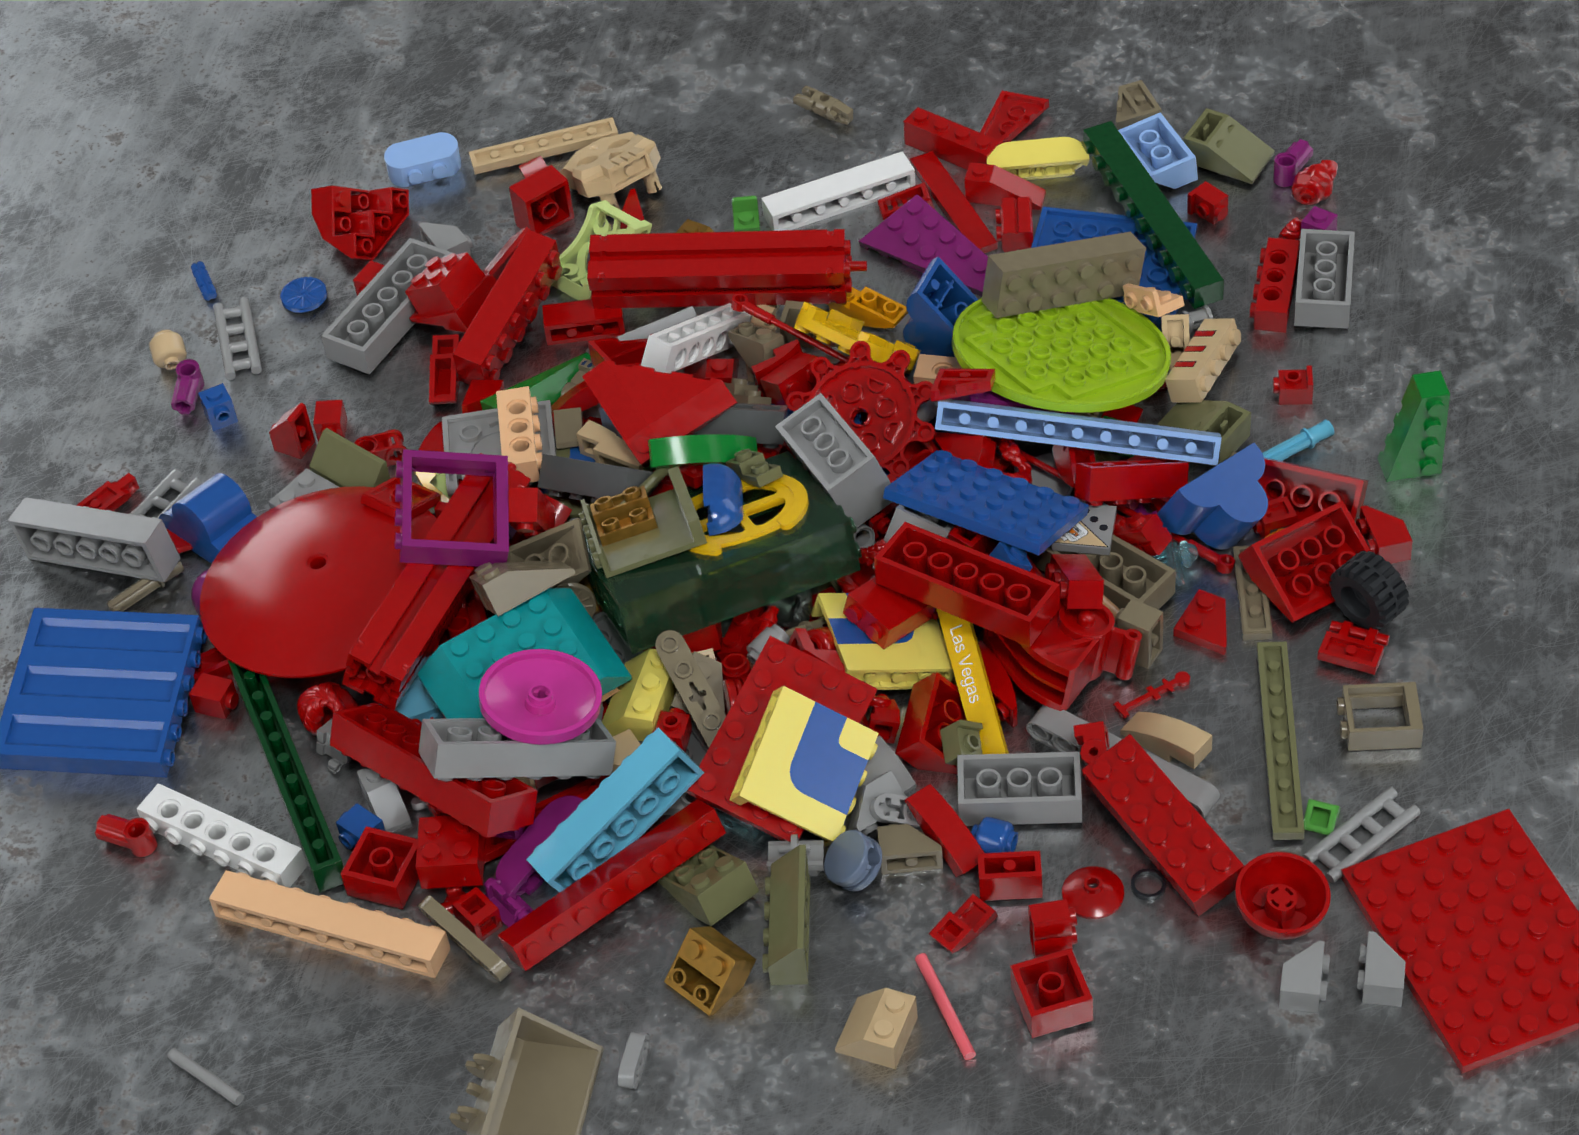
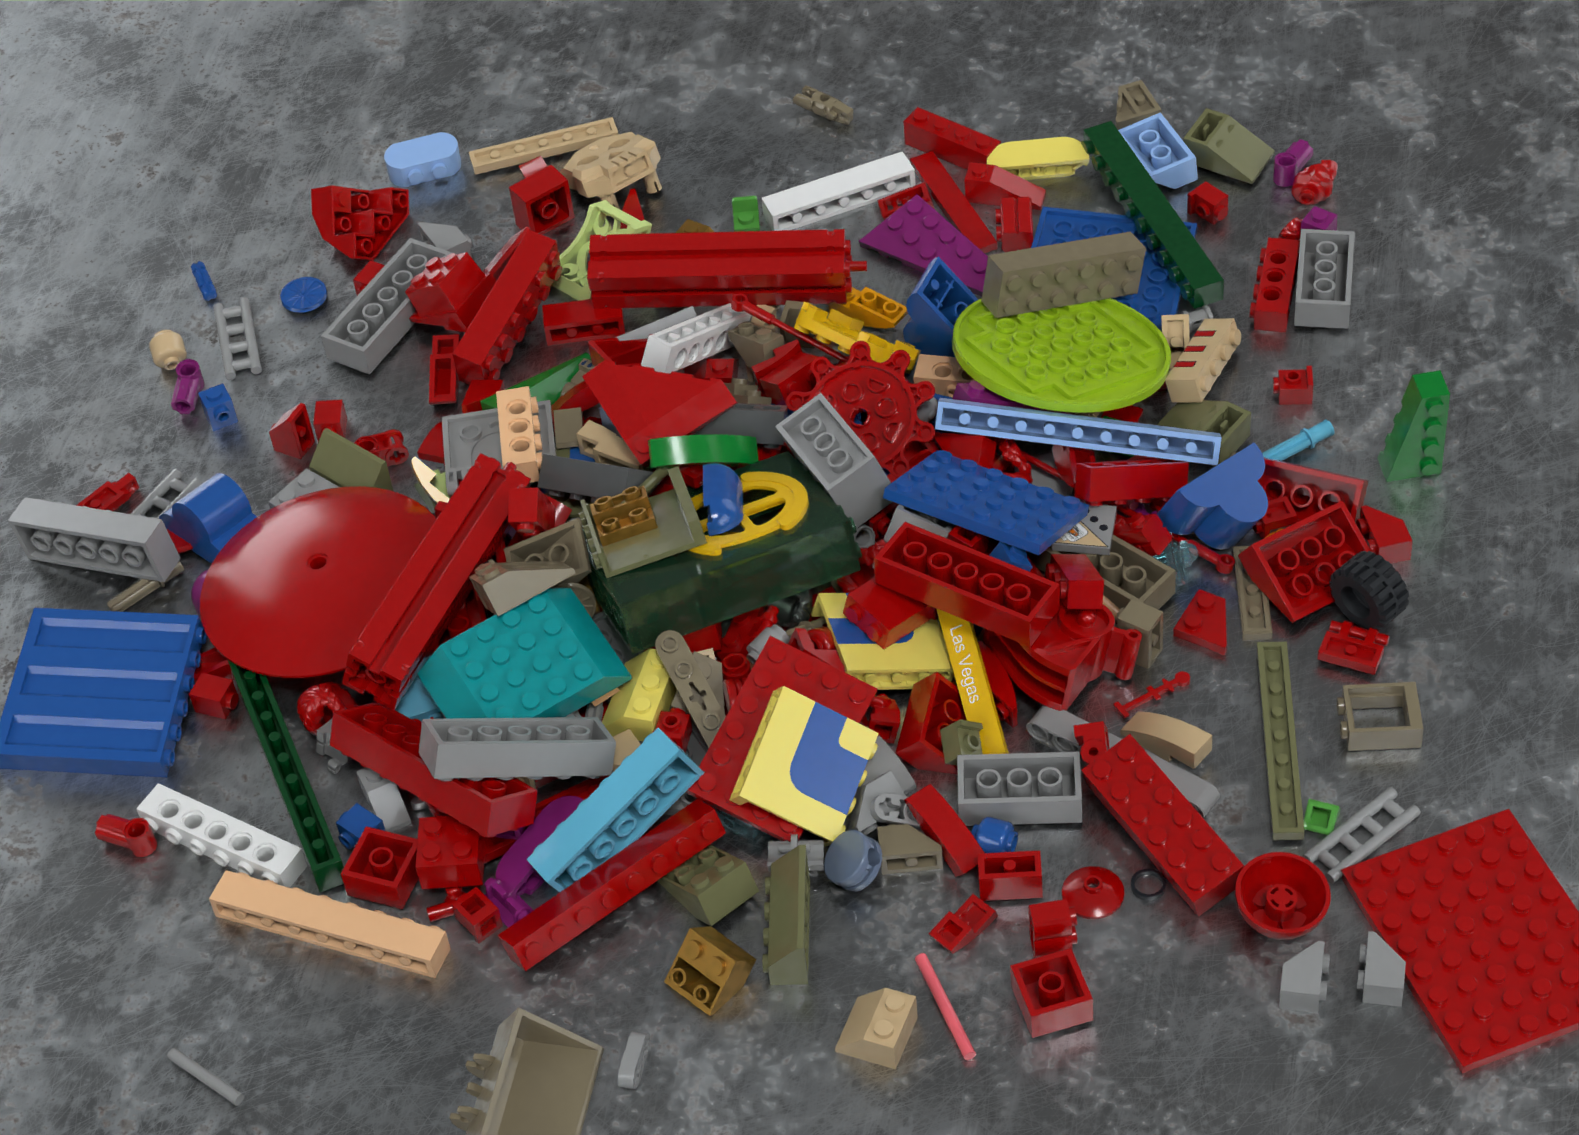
red tile [361,477,441,519] -> none
magenta window [394,449,509,567] -> none
dark tan beam [417,895,512,982] -> none
dark pink dish [479,649,602,745] -> none
olive slope [726,449,783,488] -> none
red wing [930,368,996,401] -> none
red wing [980,90,1049,144] -> none
light nougat bracket [1123,283,1185,317] -> none

